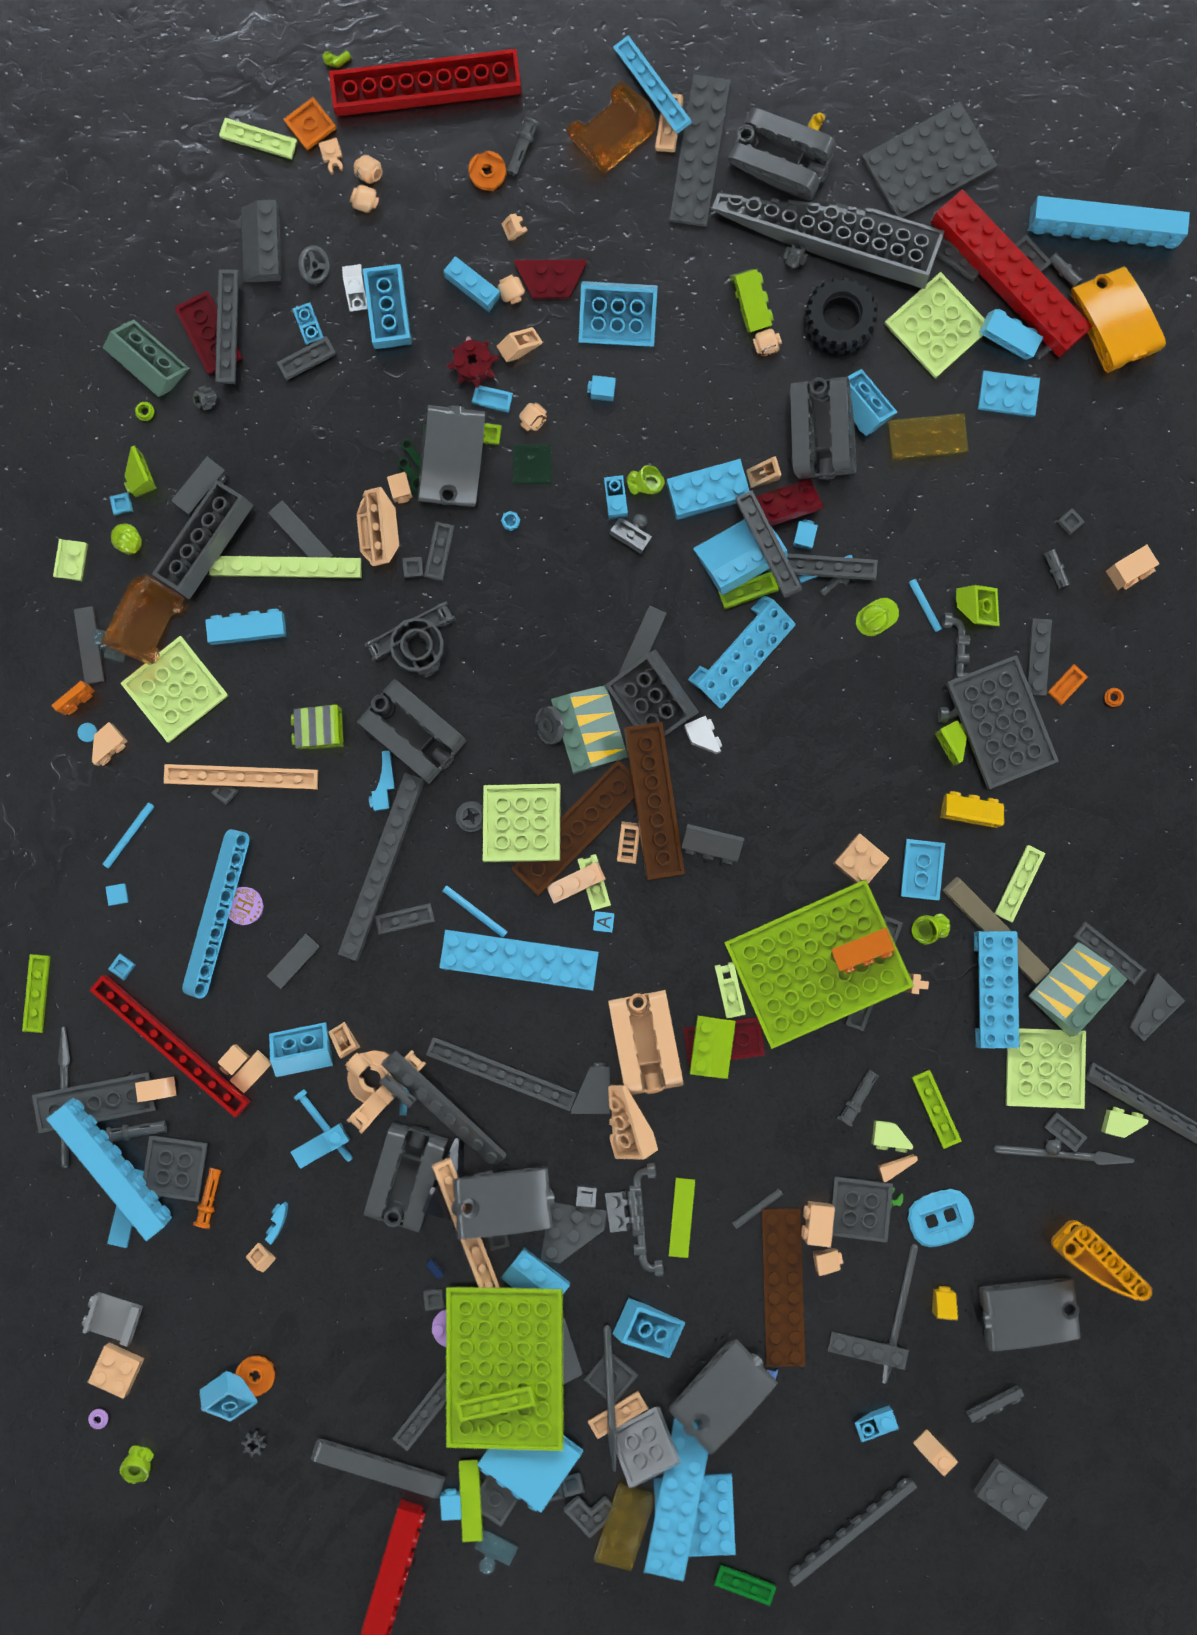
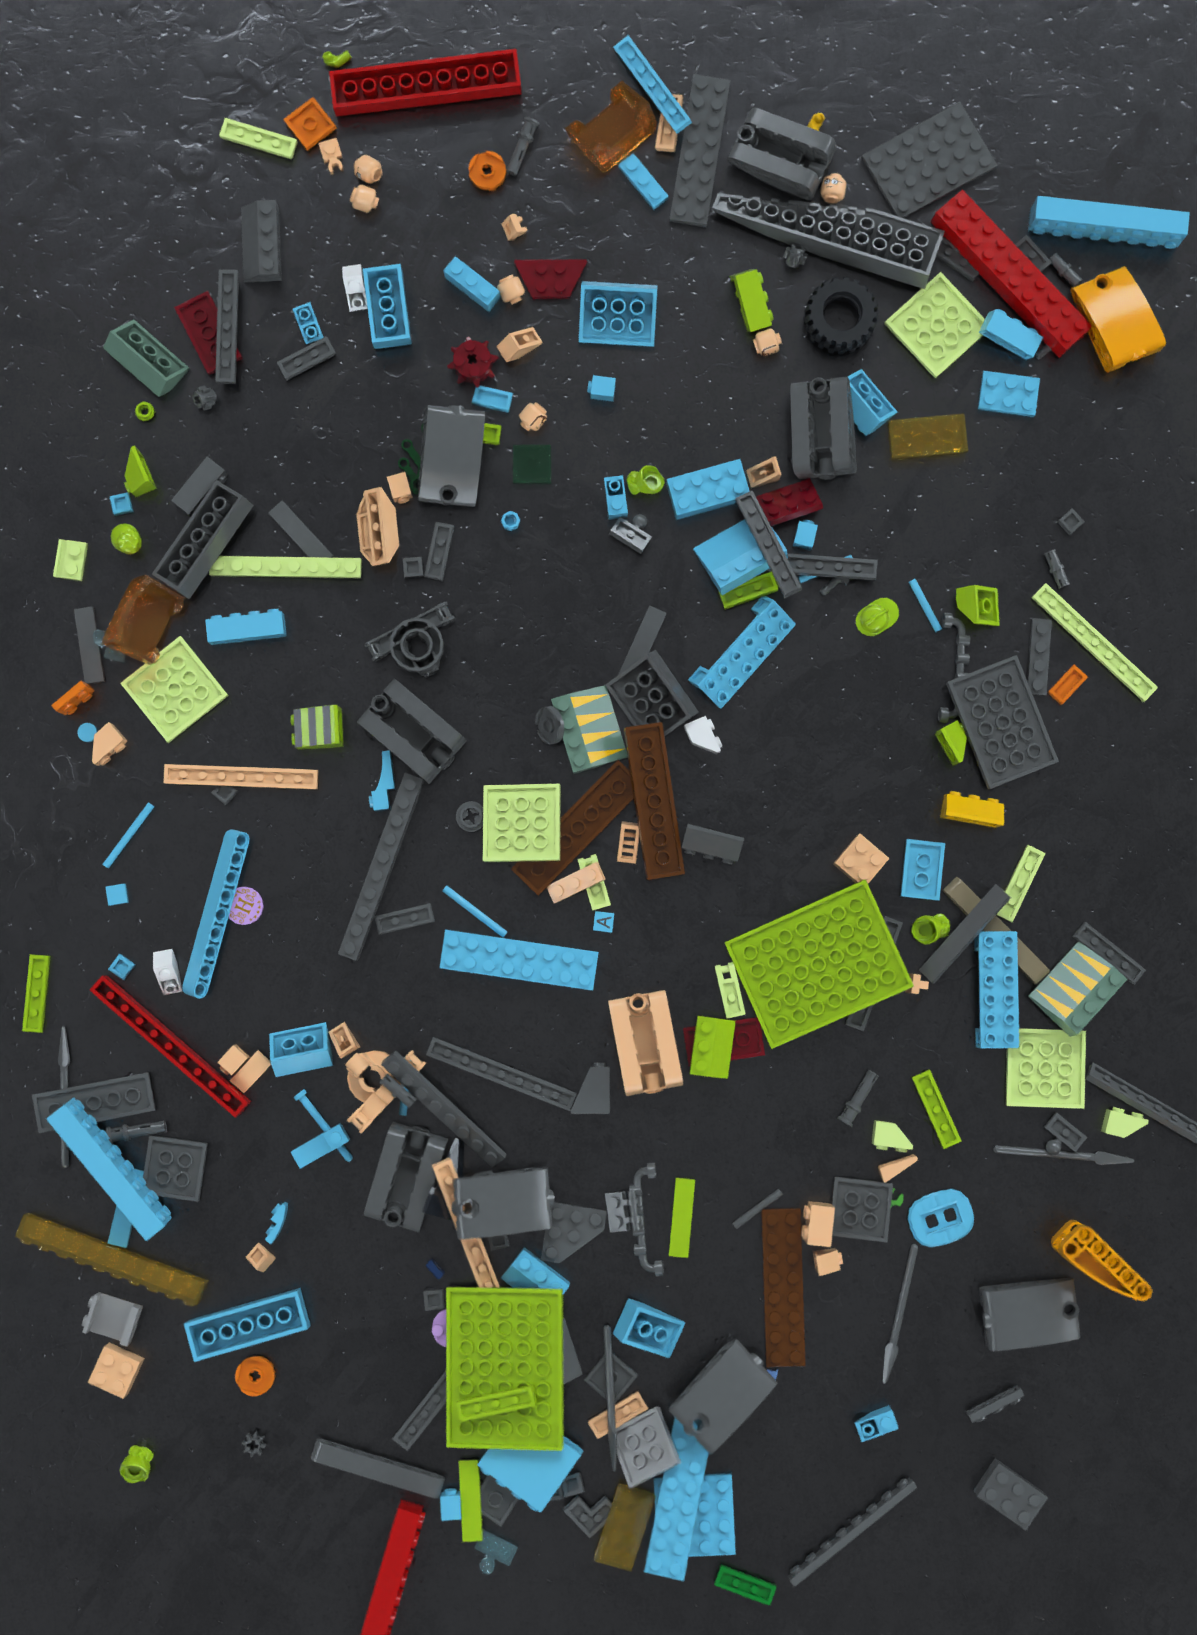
lavender plate [88,1409,108,1429] -> none
light nougat slope [135,1076,177,1102] -> none
orange pin [193,1168,221,1229] -> none
medium azure slope [200,1371,257,1421] -> none
dark grey tile [267,934,321,989] -> none
dark grey piece [298,245,330,284] -> none
plate [575,1187,597,1209] -> none
light nougat wedge [609,1085,658,1159] -> none
dark grey plate [828,1331,909,1370] -> none
orange brick [831,928,896,973] -> none
light nougat slope [913,1429,958,1476] -> none
yellow slope [932,1286,958,1320] -> none
orange plate [1104,688,1124,707] -> none
light nougat brick [1106,545,1159,590] -> none
dark grey wing [1129,973,1185,1041] -> none
none -> clear yellow brick [15,1213,209,1307]
none -> white slope [153,949,182,995]
none -> medium azure brick [184,1288,311,1362]
none -> medium azure plate [618,153,669,210]
none -> light nougat head [820,173,847,204]
none -> dark grey tile [919,884,1011,983]
none -> yellowish green plate [1032,583,1158,702]

